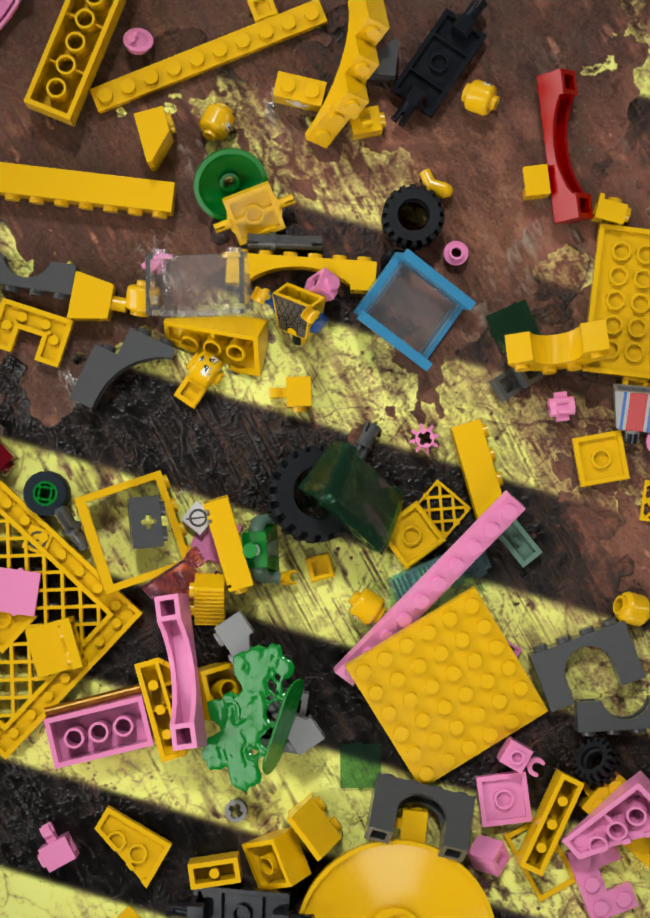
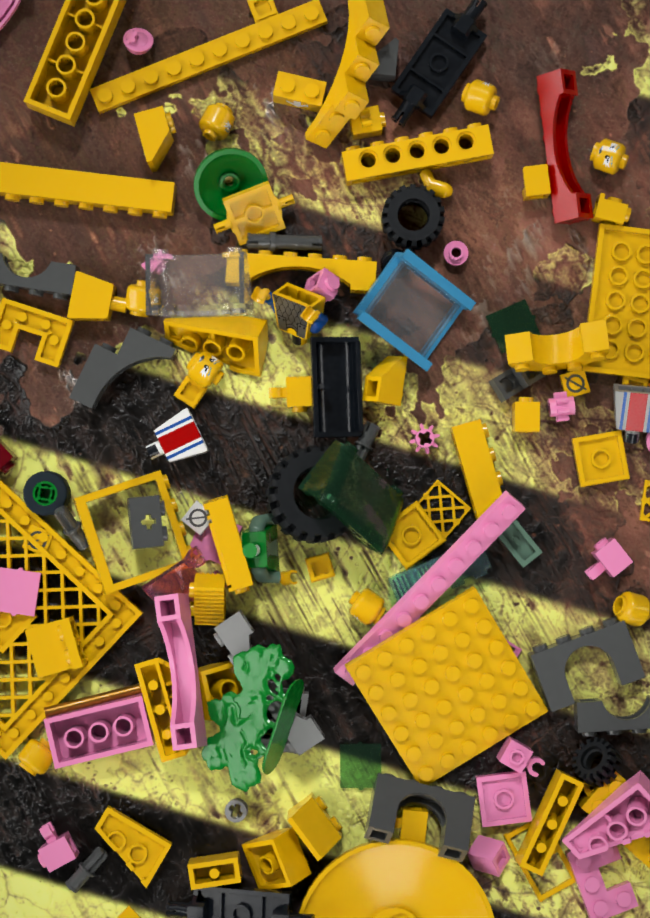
none -> yellow head [18,738,53,776]
none -> dark grey axle [65,847,108,893]
none -> torso [146,408,209,463]
none -> black container [310,337,364,438]
none -> yellow brick [341,122,494,186]
none -> yellow slope [362,356,408,406]
none -> yellow brick [512,397,540,433]
none -> yellow tile [559,369,591,397]
none -> bright pink brick [584,537,633,580]
none -> yellow head [590,138,629,175]

